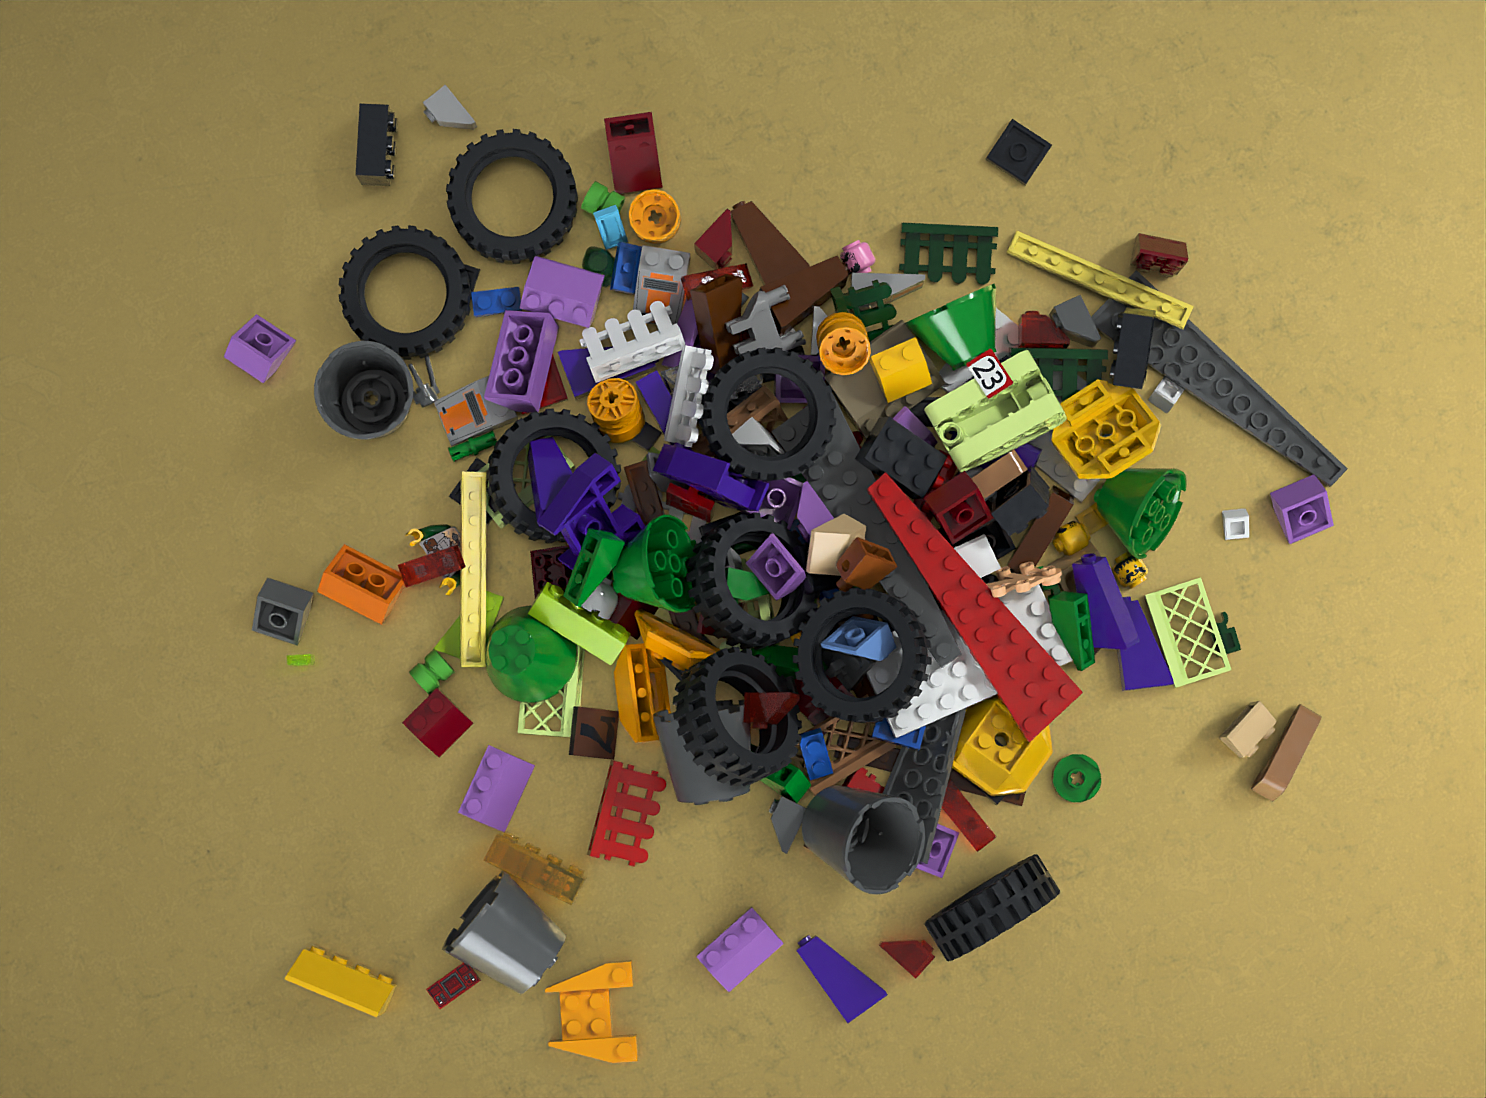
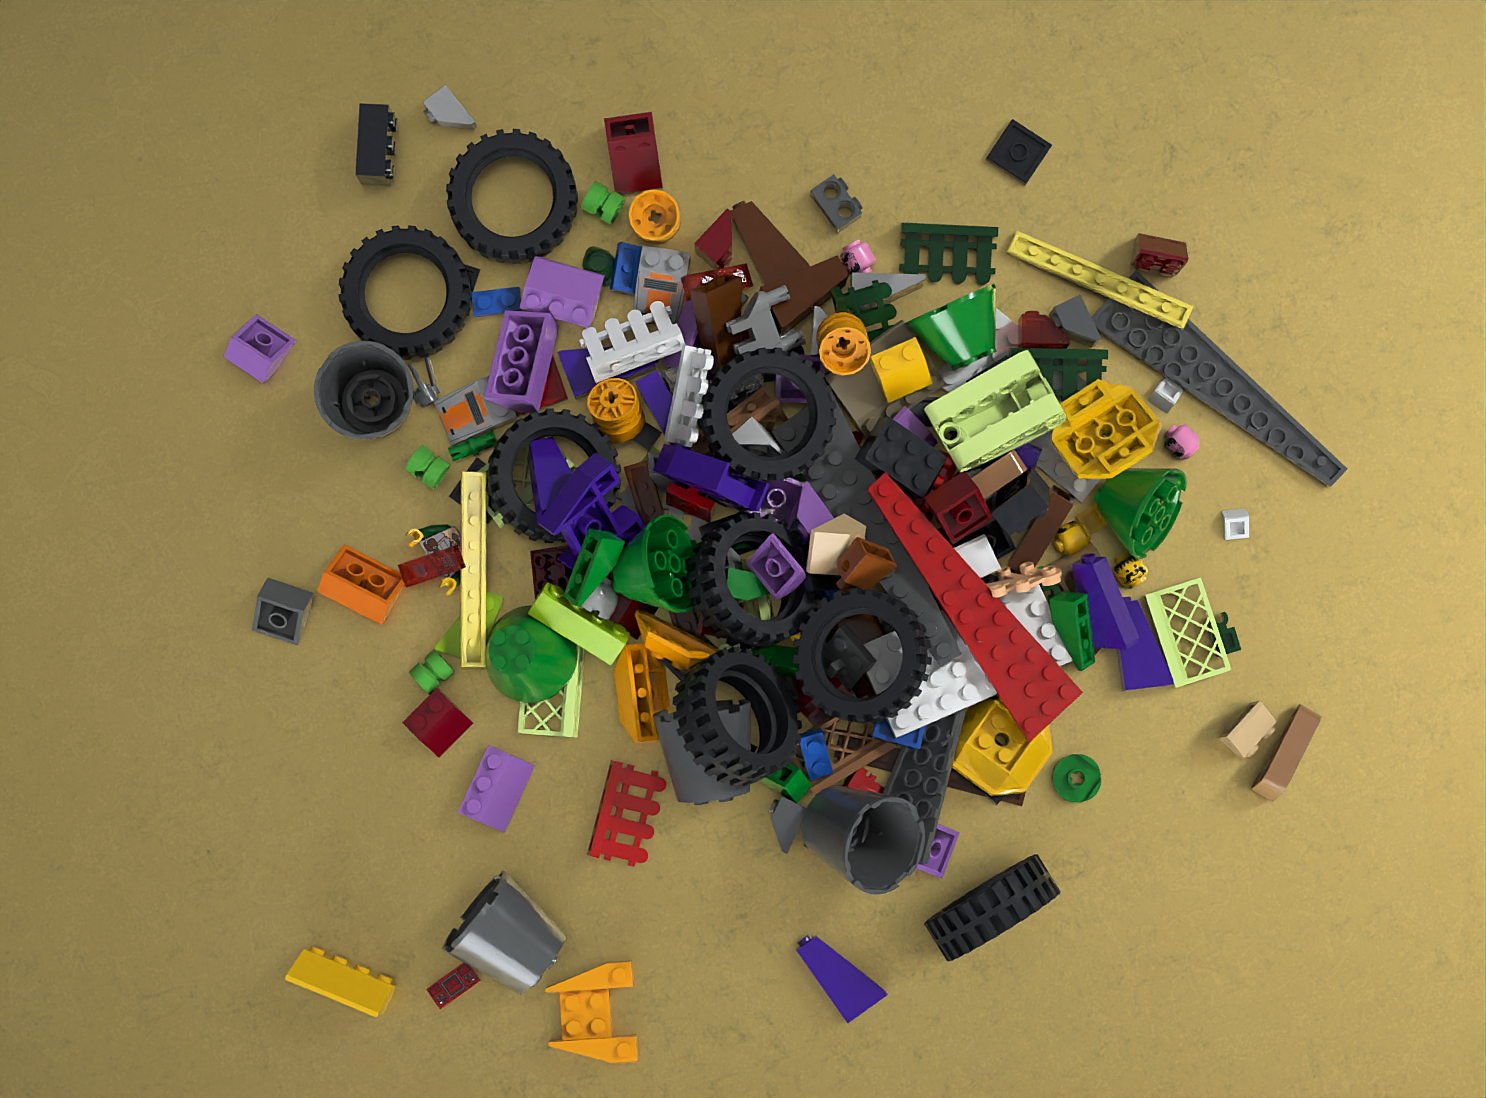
clear neon green tile [287,654,315,666] -> none
clear yellow brick [483,831,588,905] -> none
reddish brown tile [569,706,619,760] -> none
medium azure tile [593,205,628,250] -> none
medium lavender slope [696,907,784,992] -> none
clear red slope [743,692,800,729] -> none
medium blue slope [821,616,897,661] -> none
clear red slope [878,939,935,979] -> none
clear red tile [942,779,997,852] -> none
sticker [966,349,1013,399] -> none
black brick [1110,306,1156,389] -> none
medium lavender slope [1270,474,1334,544] -> none
none -> bright green wheel [404,445,450,490]
none -> dark grey brick [810,174,863,233]
none -> bright pink head [1164,424,1200,460]

